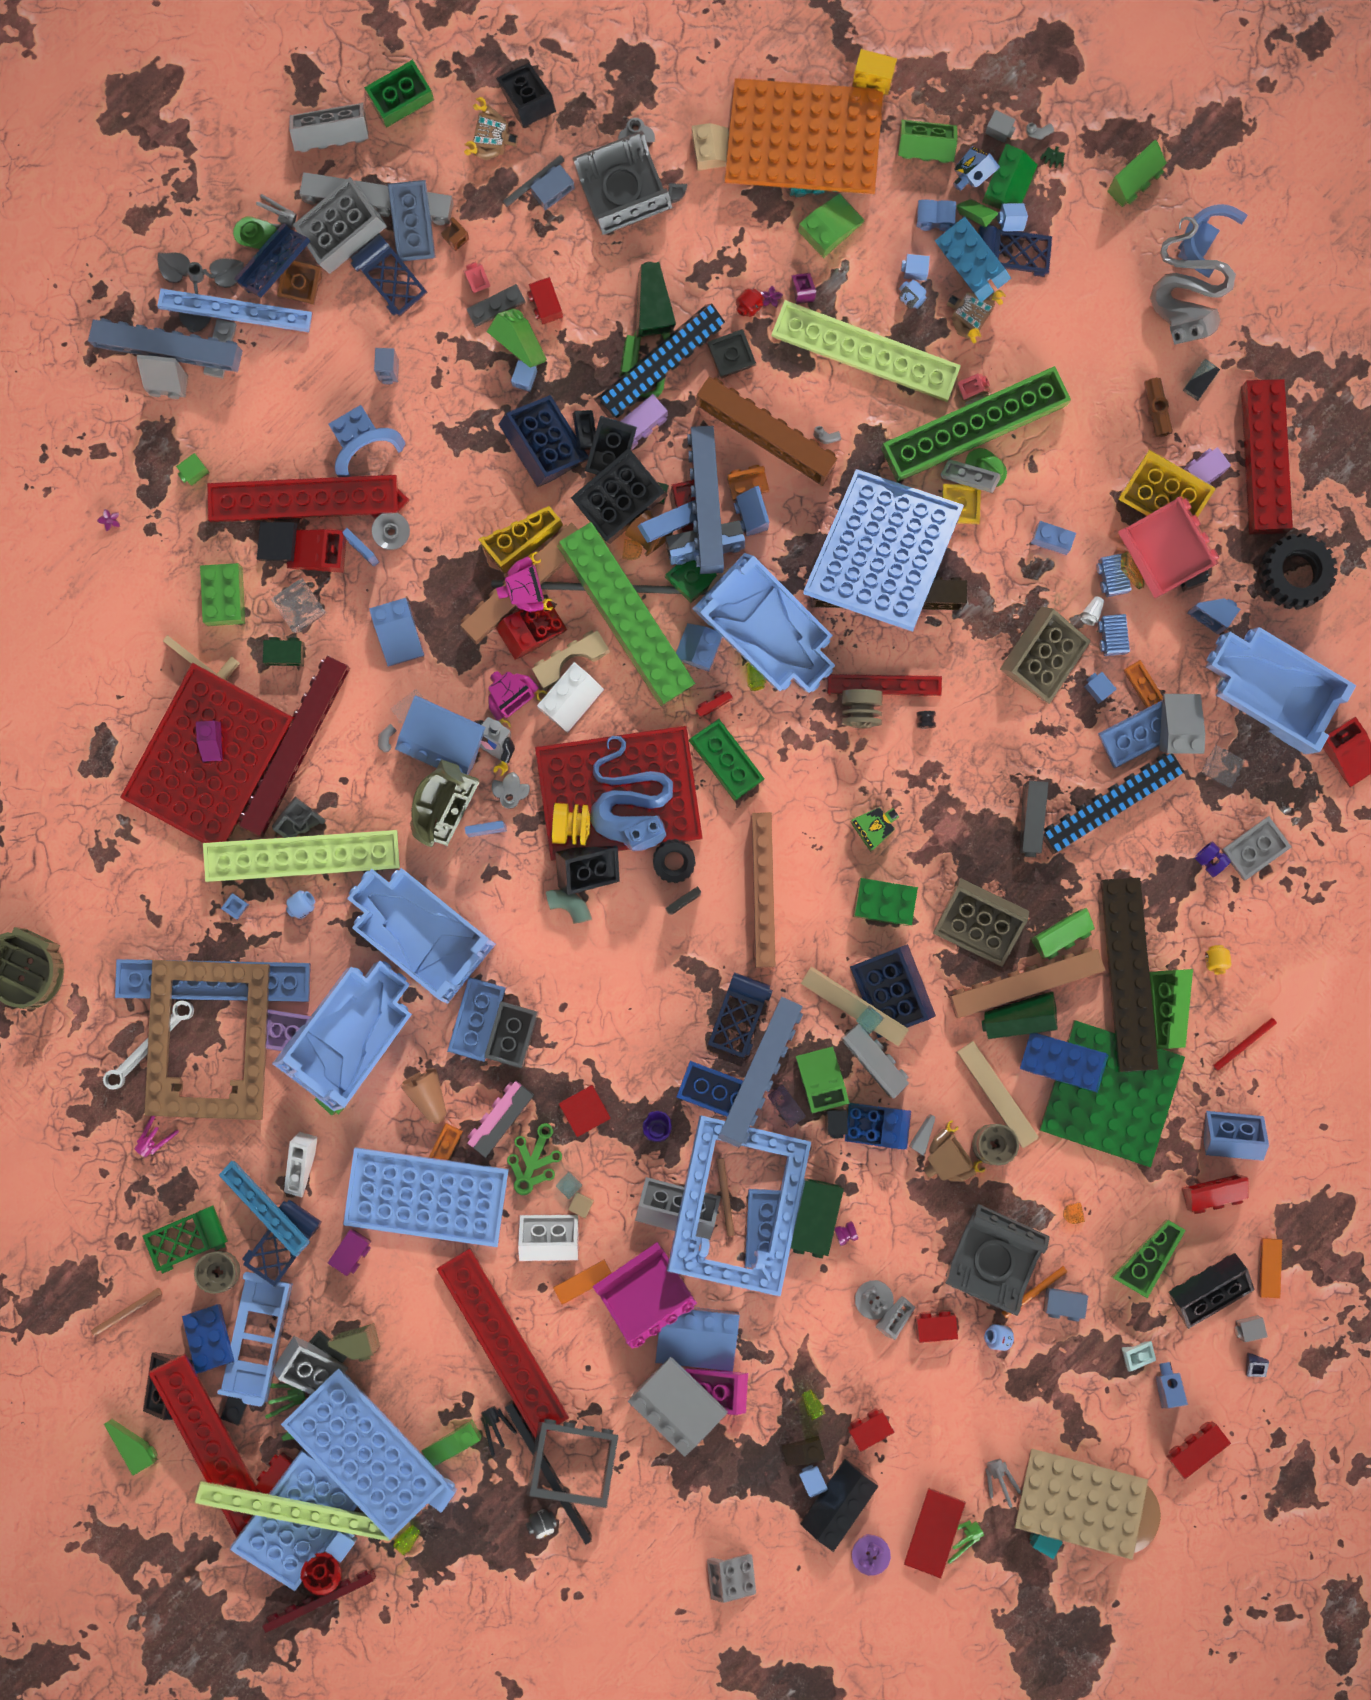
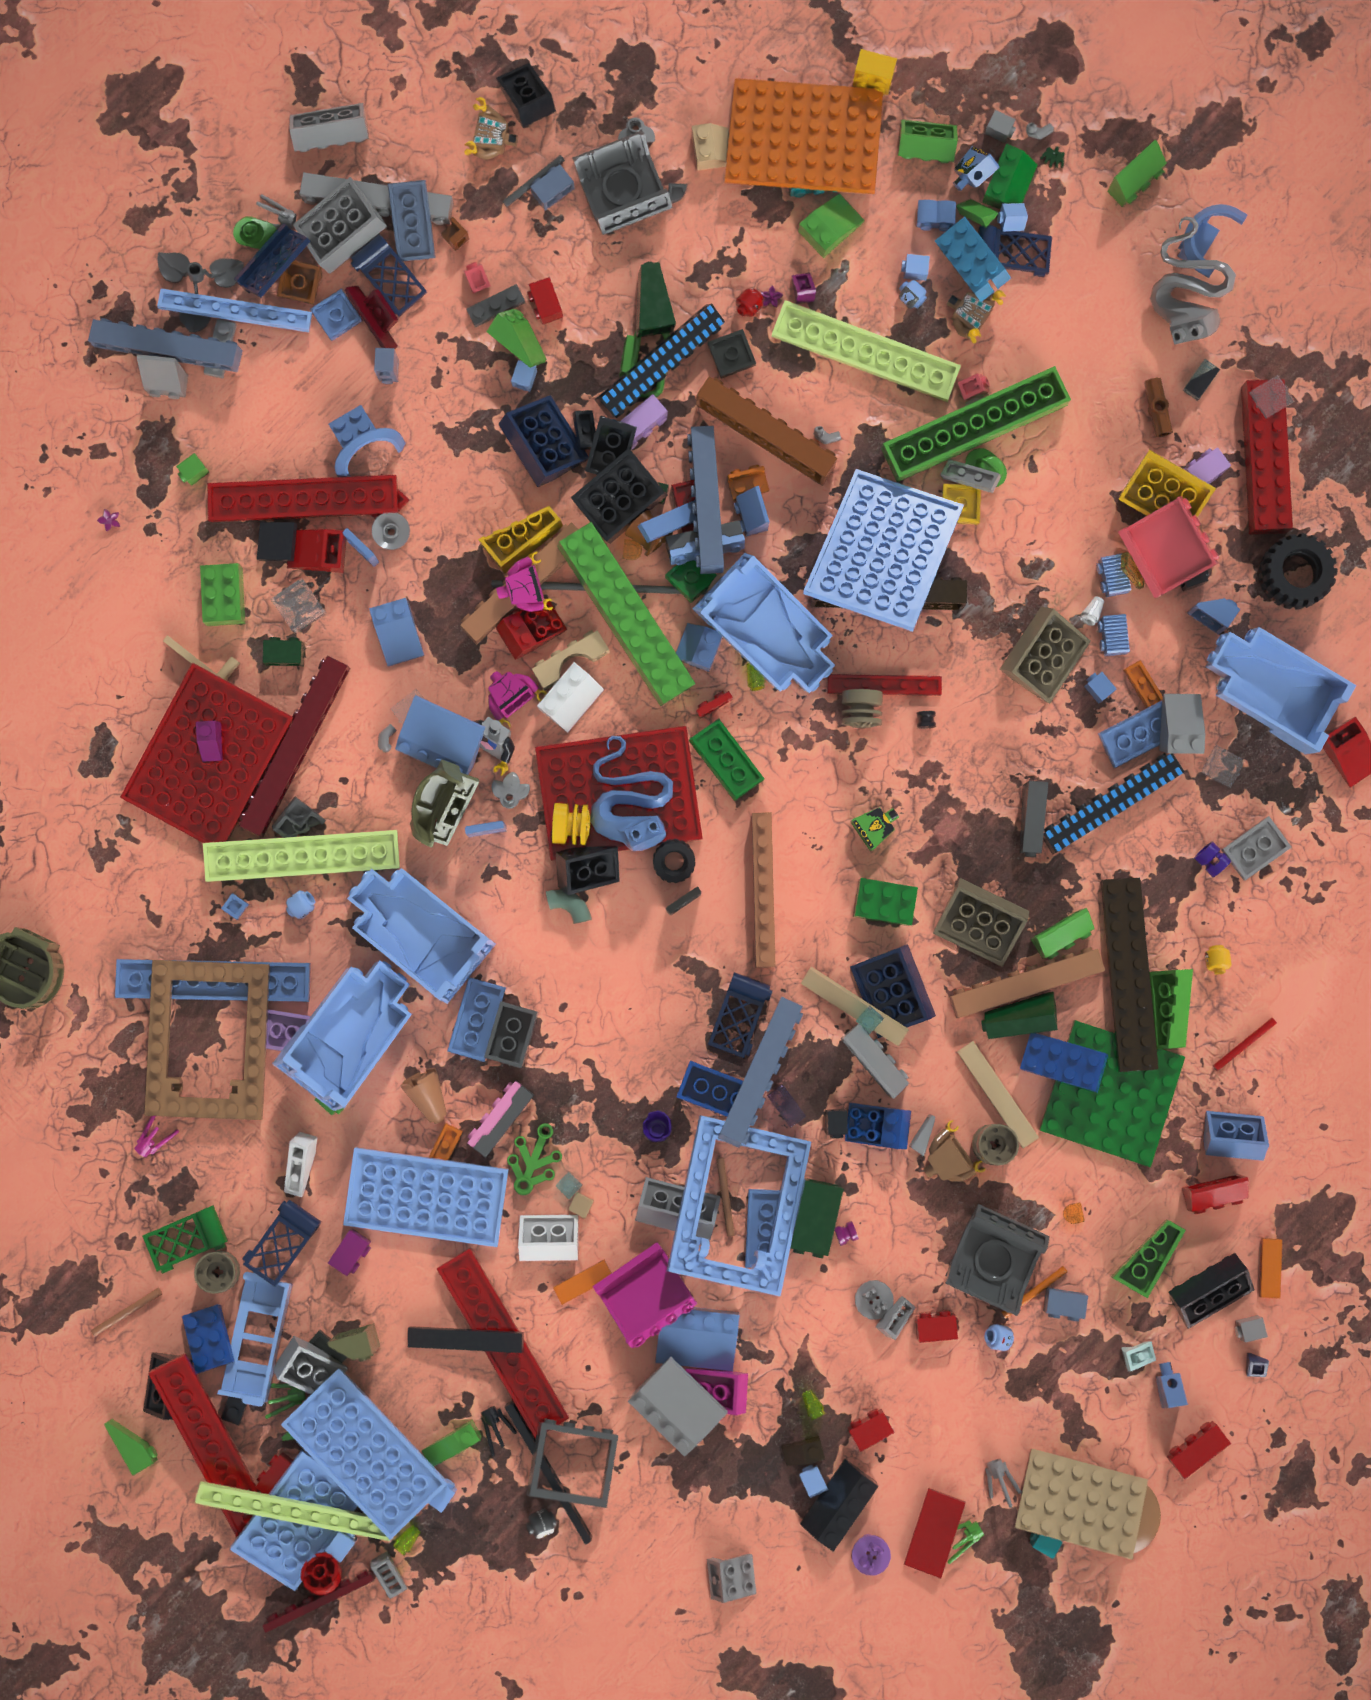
white piece [103,1001,194,1089] -> none
dark azure plate [219,1161,310,1257] -> none
green brick [364,59,434,128] -> none
red tile [558,1085,611,1137] -> none
bright green slope [796,1046,849,1113] -> none
medium blue brick [1030,521,1076,555] -> none
none -> medium blue tile [310,289,363,341]
none -> dark red bracket [344,286,399,349]
none -> light grey slope [370,1552,407,1599]
none -> black tile [408,1326,524,1353]
none -> clear piece [1249,375,1295,419]

